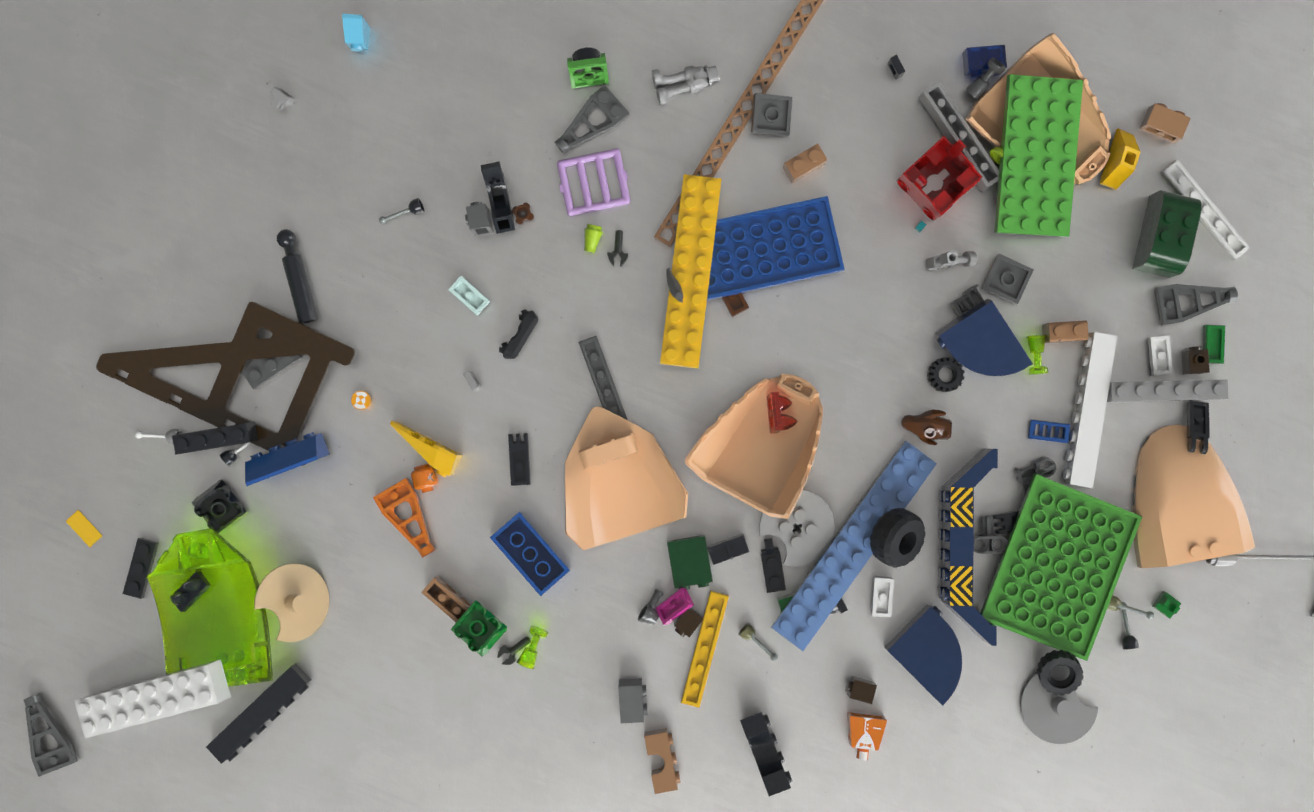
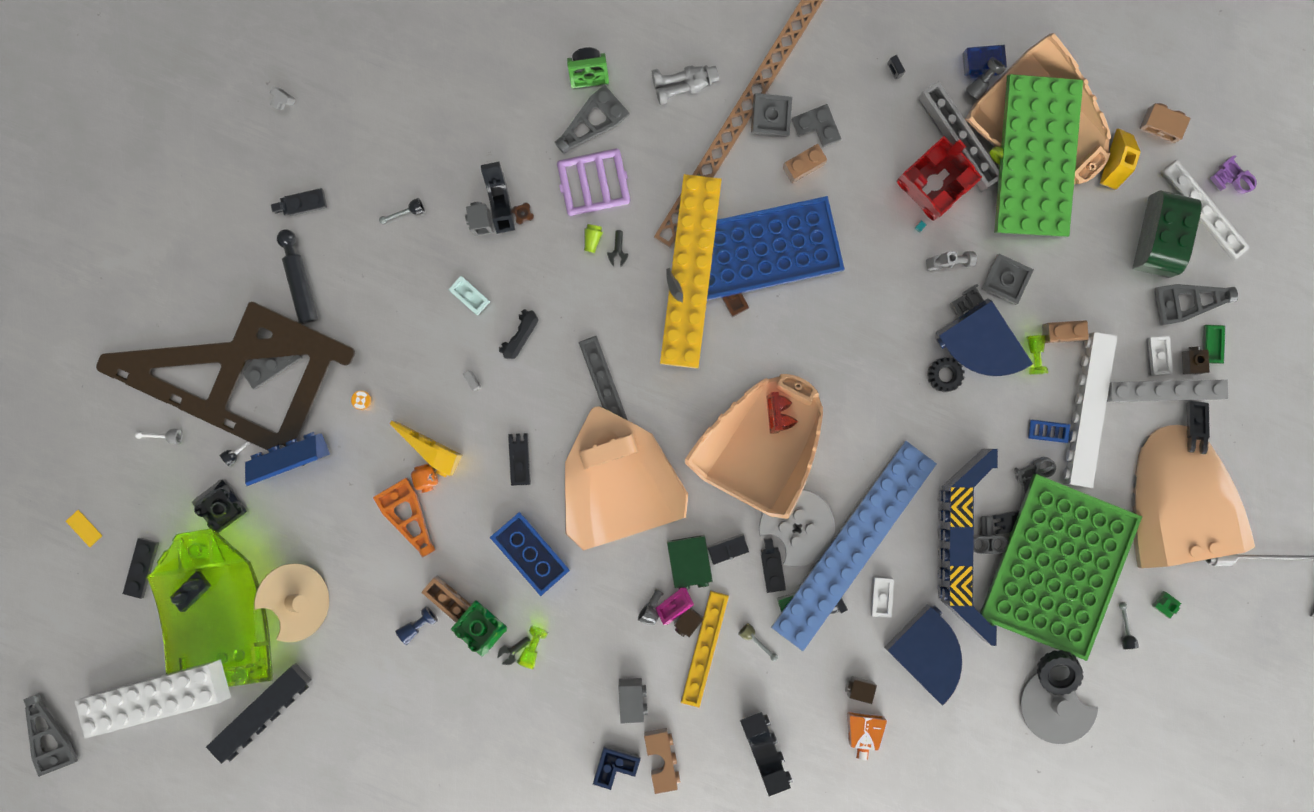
black brick [172,421,258,455] -> none
medium azure slope [342,13,370,52] -> none
black tyre [870,508,926,568] -> none
reddish brown animal [901,409,952,445] -> none
hinge [1107,595,1154,619] -> none
none -> black hinge [271,188,327,216]
none -> dark blue piece [395,606,438,645]
none -> dark blue brick [592,746,641,790]
none -> dark grey plate [791,104,841,147]
none -> medium lavender piece [1210,155,1257,194]

